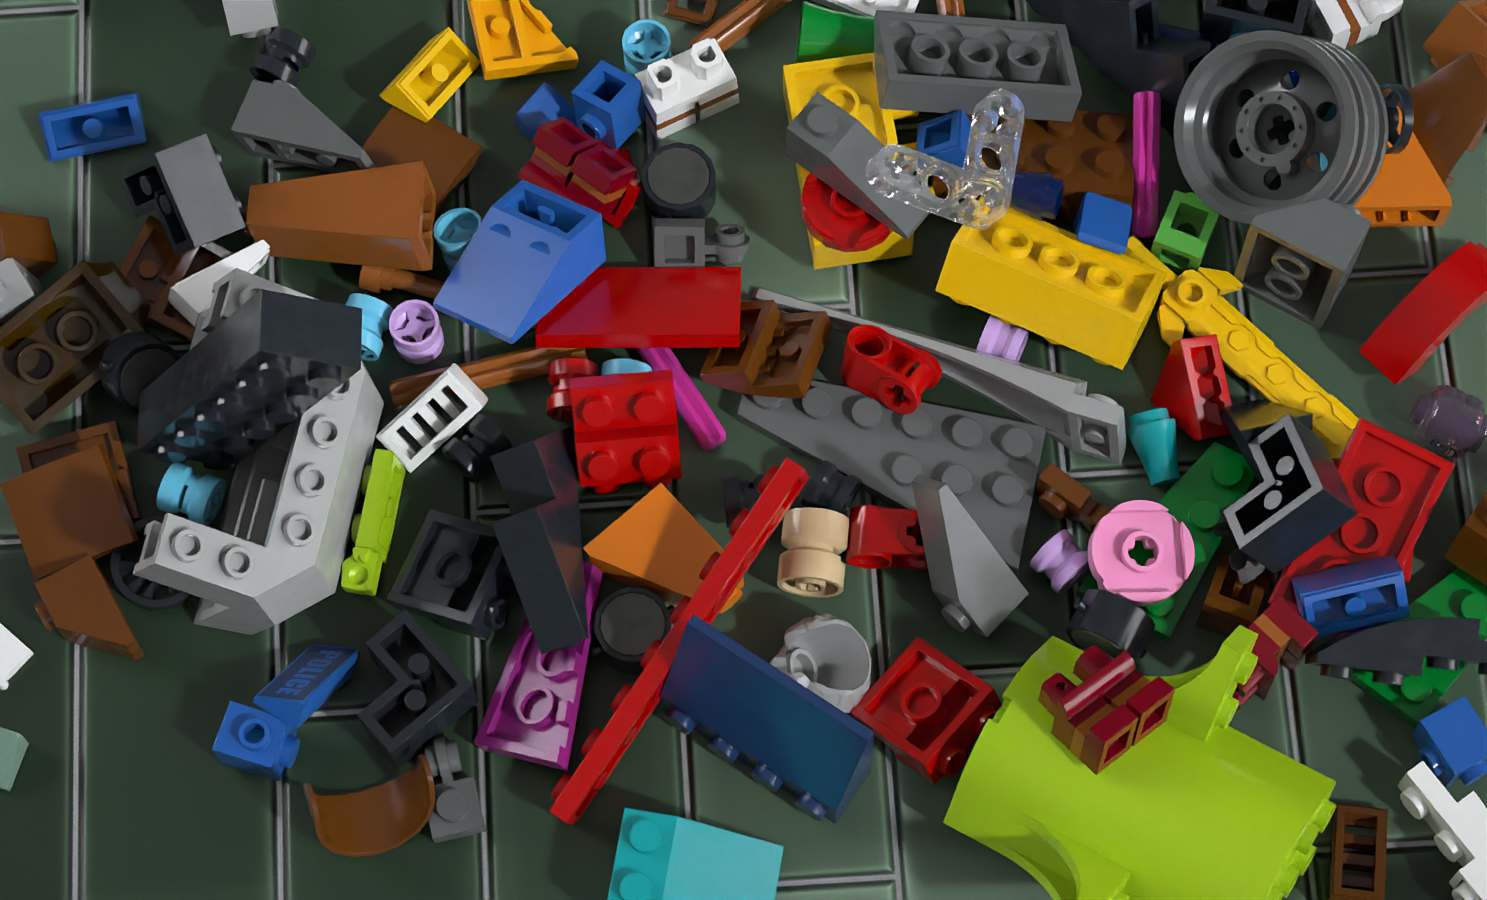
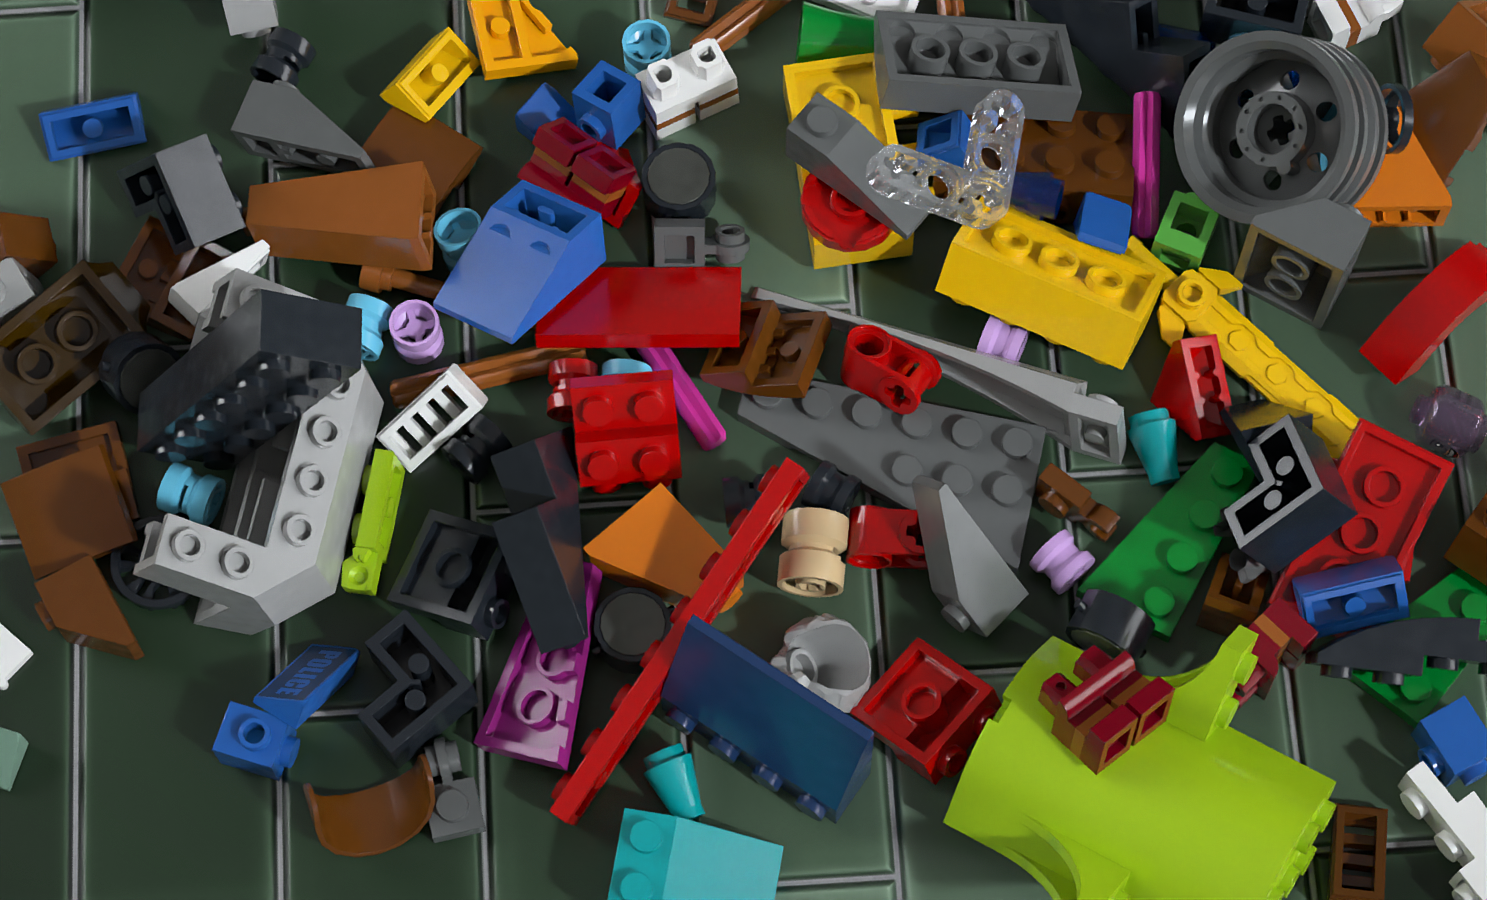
bright pink plate [1087,500,1195,607] -> none
none -> teal cone [643,743,706,820]

